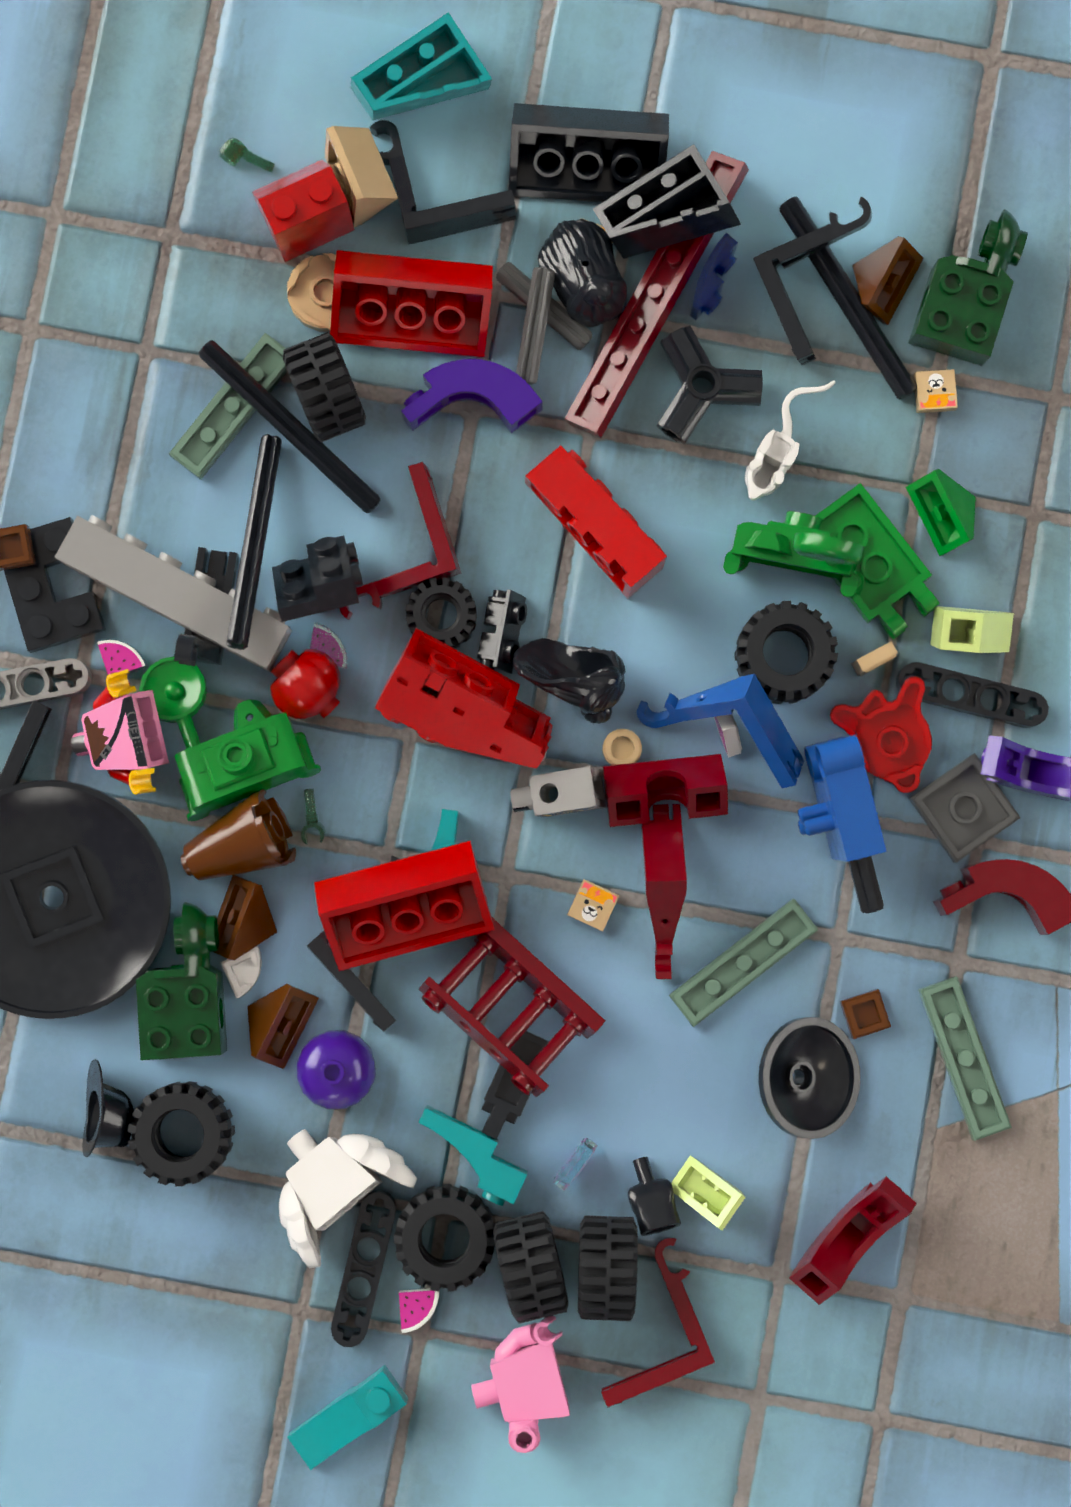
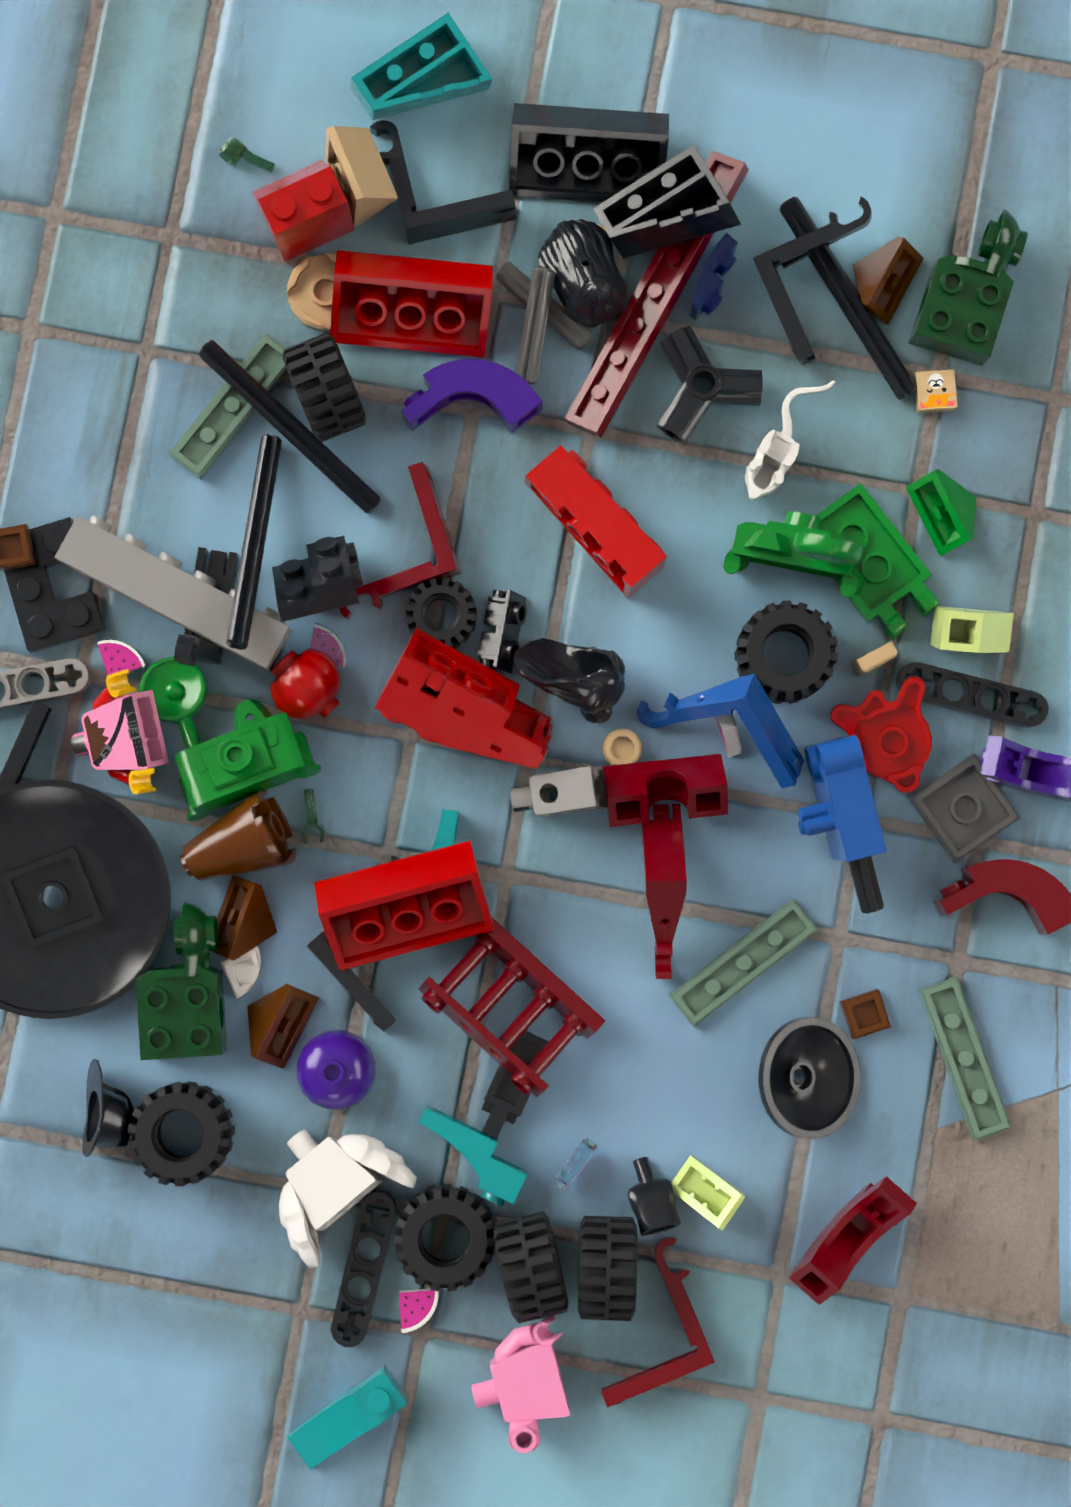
tan tile [567,879,619,932] -> none

